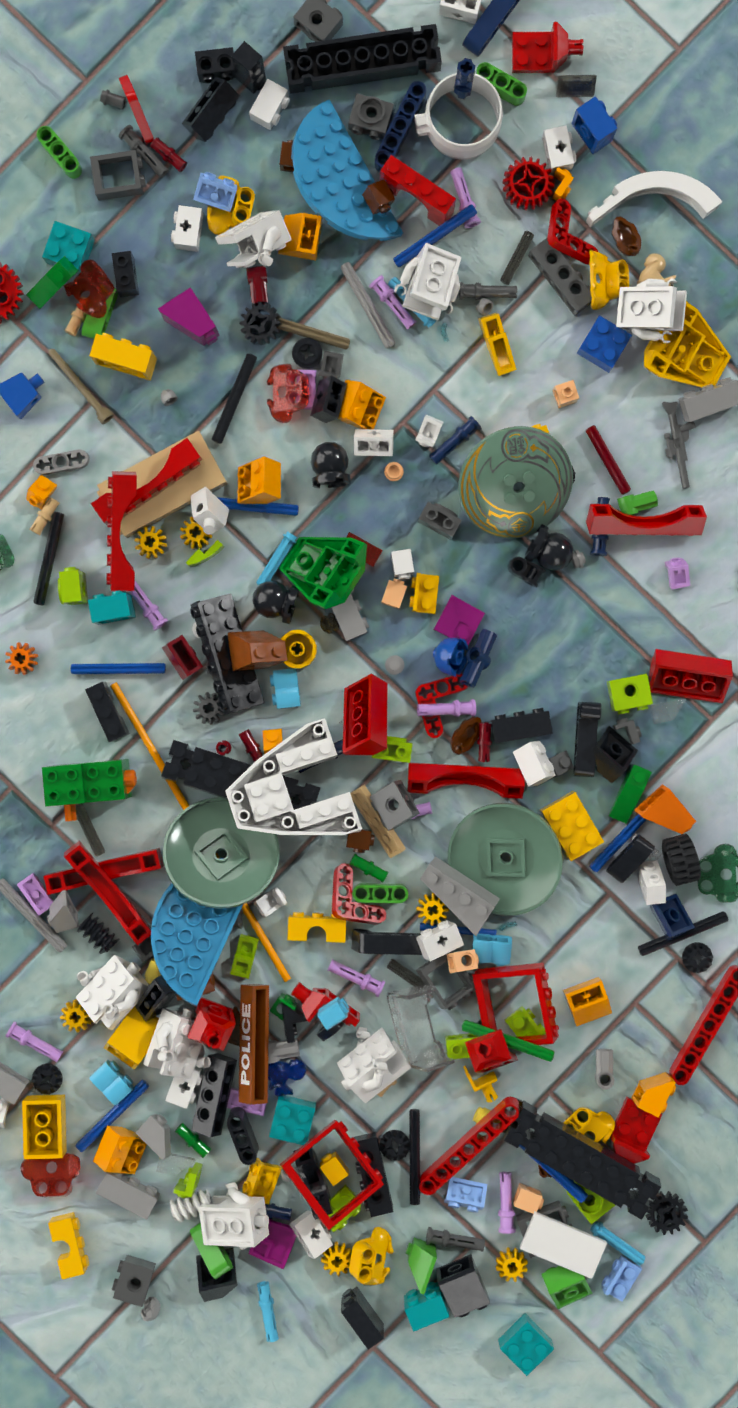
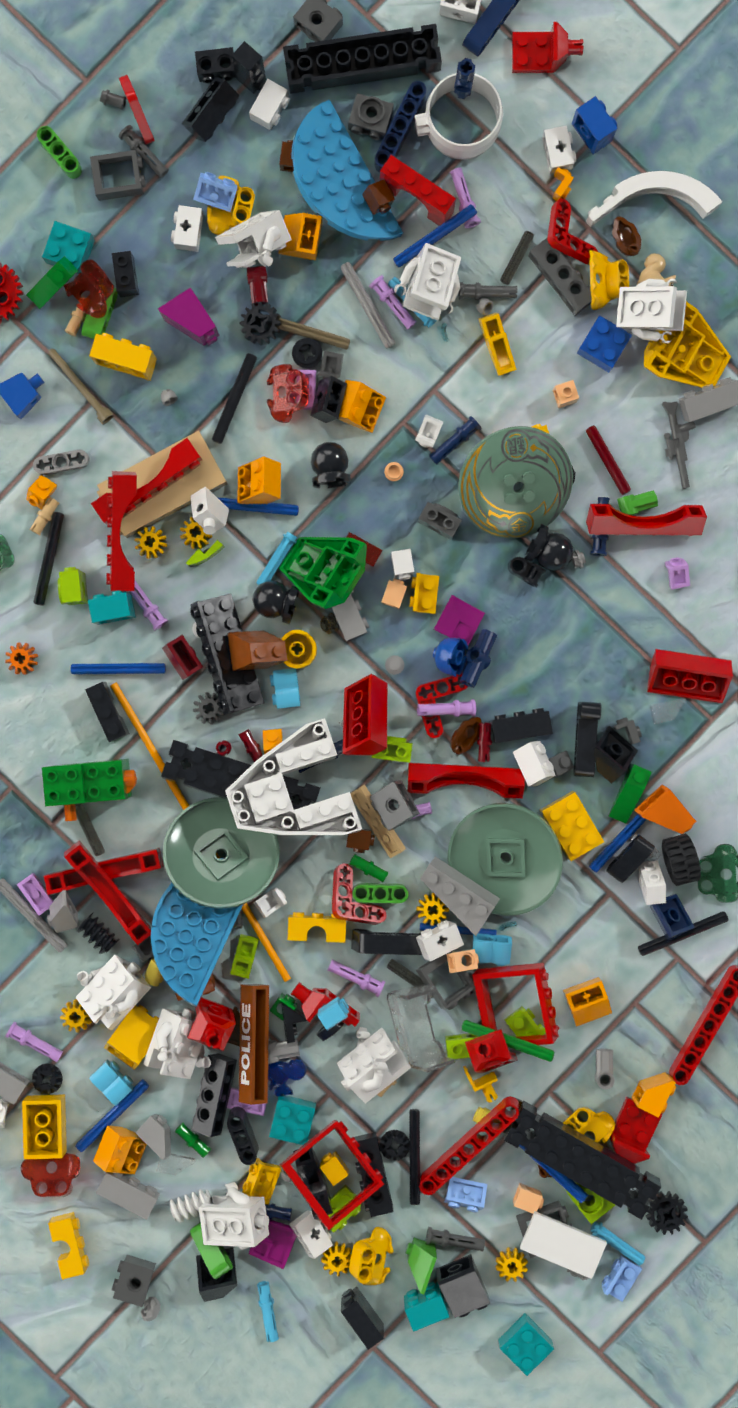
black brick [135,975,176,1022] -> none
dark red pin [150,137,187,172] -> none
white brick [165,1066,203,1109] -> none
lime bracket [173,1162,203,1198] -> none
white brick [354,429,394,456] -> none
bright green beam [476,62,527,106] -> none
lavender pin [498,1172,516,1234] -> none
red gear [502,156,554,211] -> none
bright green slope [541,1266,593,1309] -> none
clear smoke slope [556,75,597,97] -> none
lime brick [606,674,653,714] -> none
black gear [682,942,714,973] -> none

